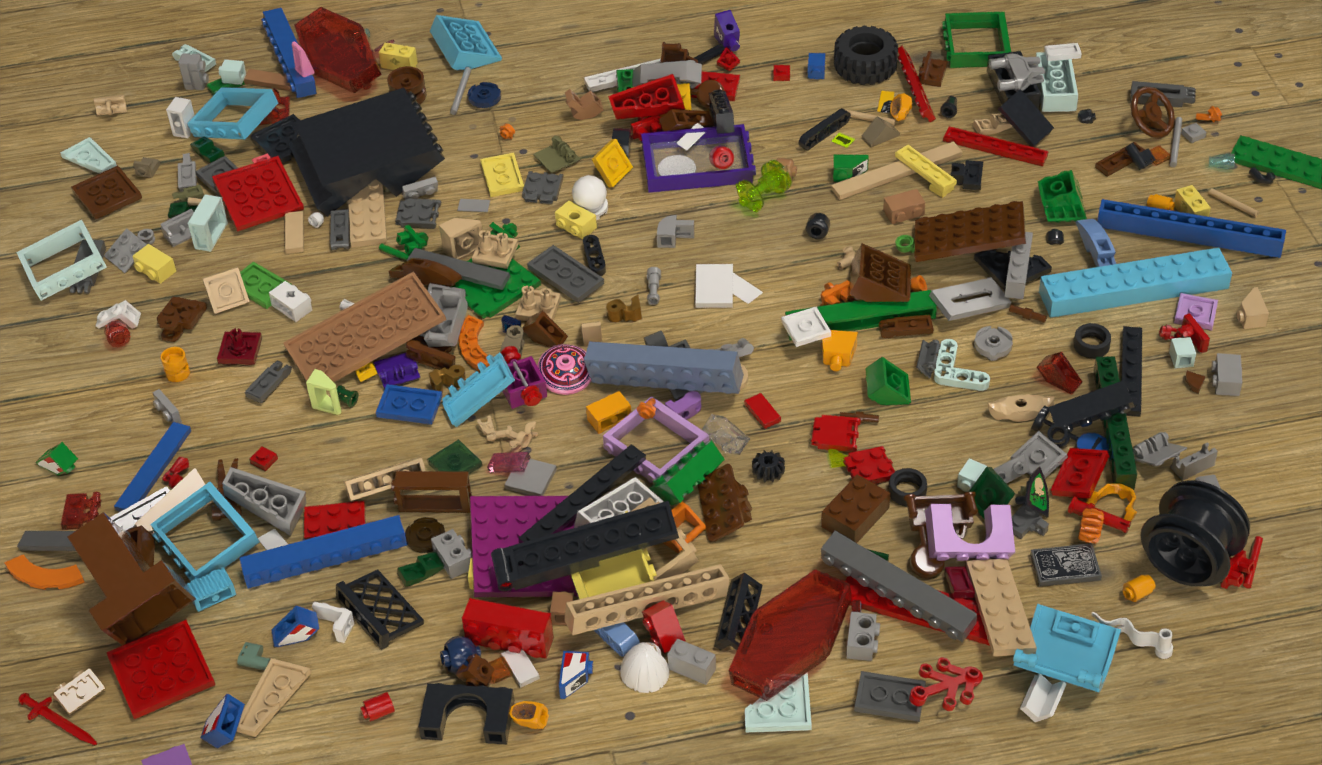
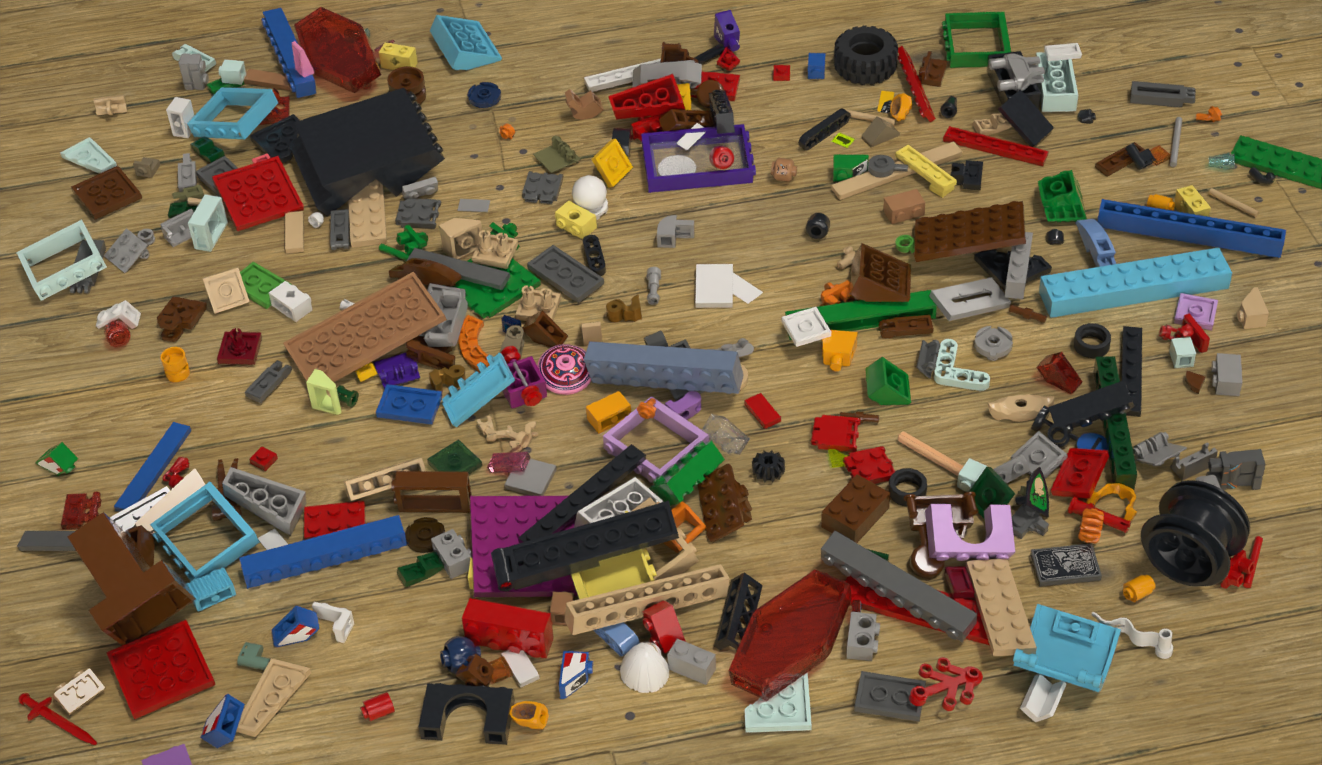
orange tile [4,554,84,589] -> none
light yellow brick [133,244,176,284] -> none
light grey plate [153,389,182,424] -> none
black fence [336,569,424,650] -> none
light grey bar [450,67,471,115] -> none
light yellow tile [480,153,524,197] -> none
green hips [616,69,633,93] -> none
clear neon green piece [736,160,792,213] -> none
orange tile [910,275,927,292] -> none
reddish brown piece [1130,86,1175,138] -> none
light grey plate [1181,123,1207,143] -> none
none -> dark grey piece [868,155,908,178]
none -> light nougat axle [898,431,964,476]
none -> dark grey hips [1206,449,1266,490]

